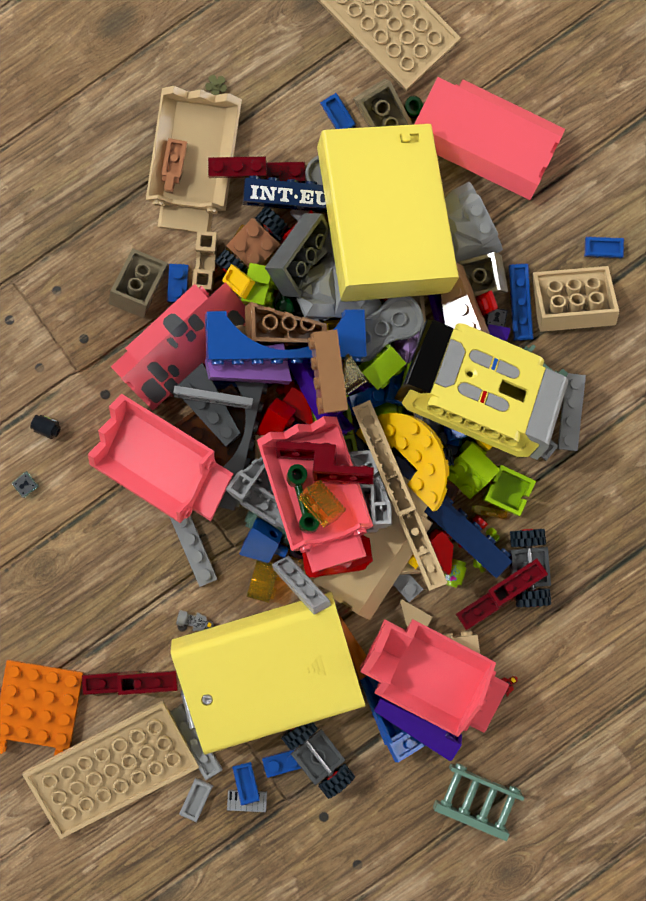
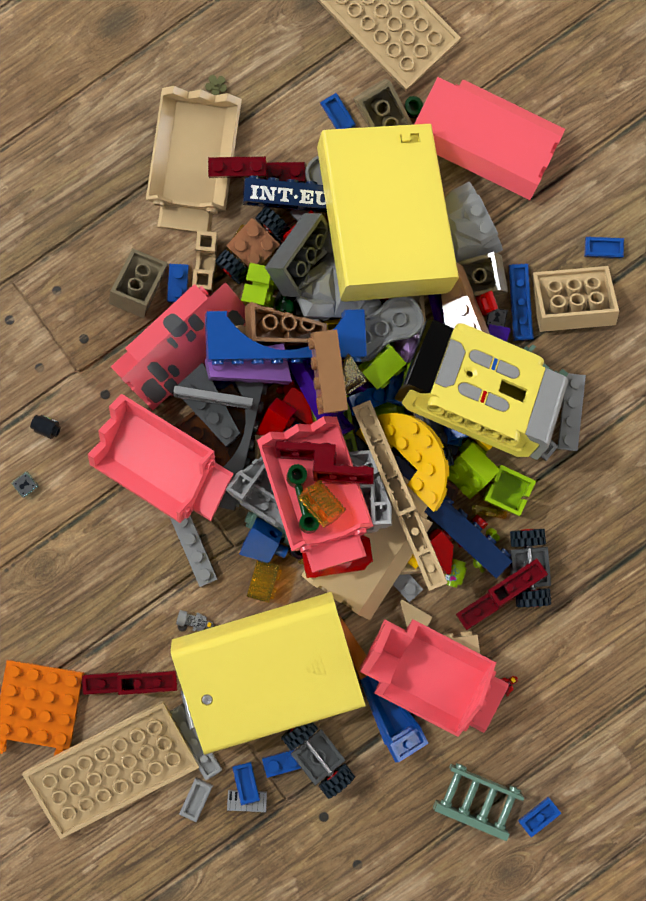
nougat hinge [161,138,188,194] -> none
yellow tile [222,264,255,299] -> none
light grey tile [272,555,331,615] -> none
dark purple wedge [374,698,462,761] -> none
none -> blue plate [518,797,562,838]

